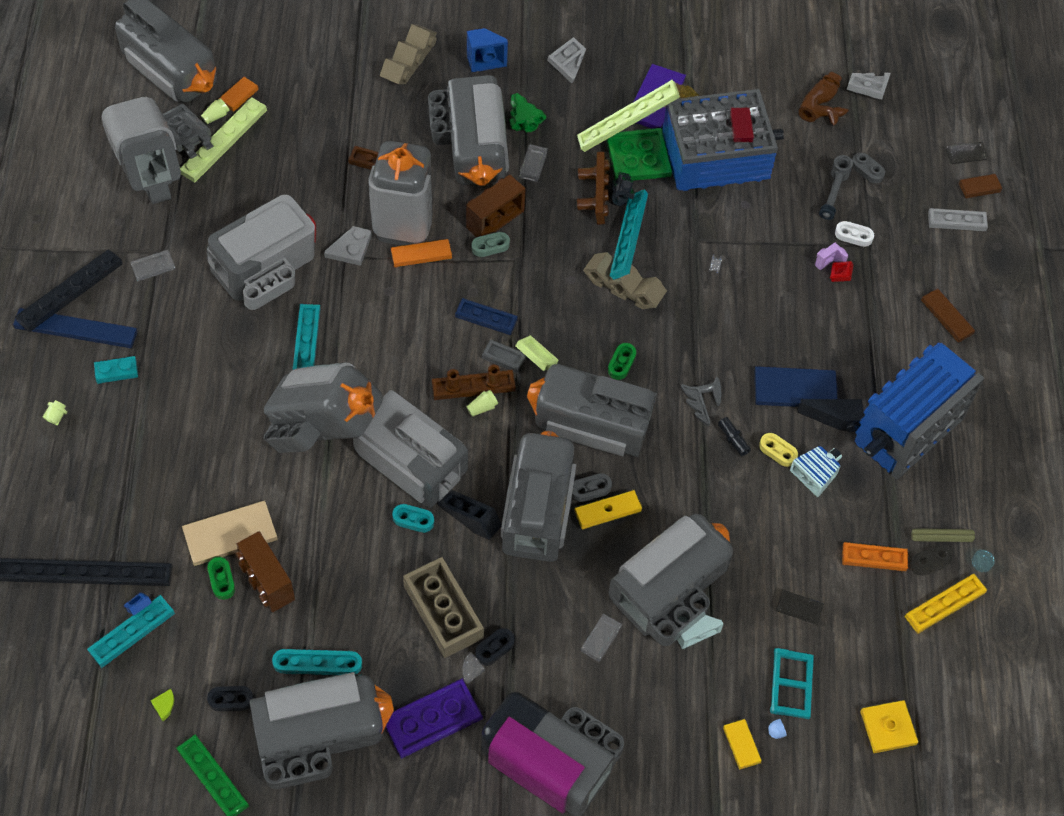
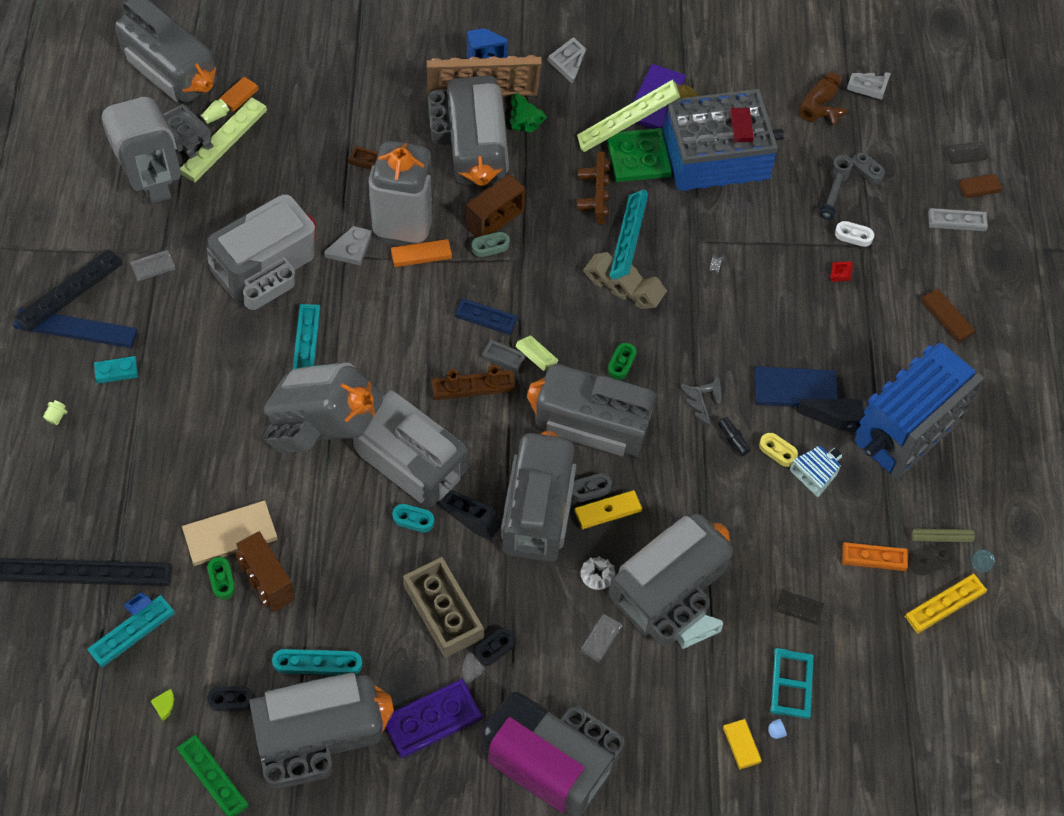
dark tan brick [380,24,437,84] -> none
yellowish green cone [466,390,498,417] -> none
clear tile [520,144,548,182] -> none
black hips [611,172,635,206] -> none
lavender bracket [815,243,848,270] -> none
yellow plate [860,700,918,753] -> none
none -> medium nougat plate [427,55,542,97]
none -> white gear [581,556,615,590]

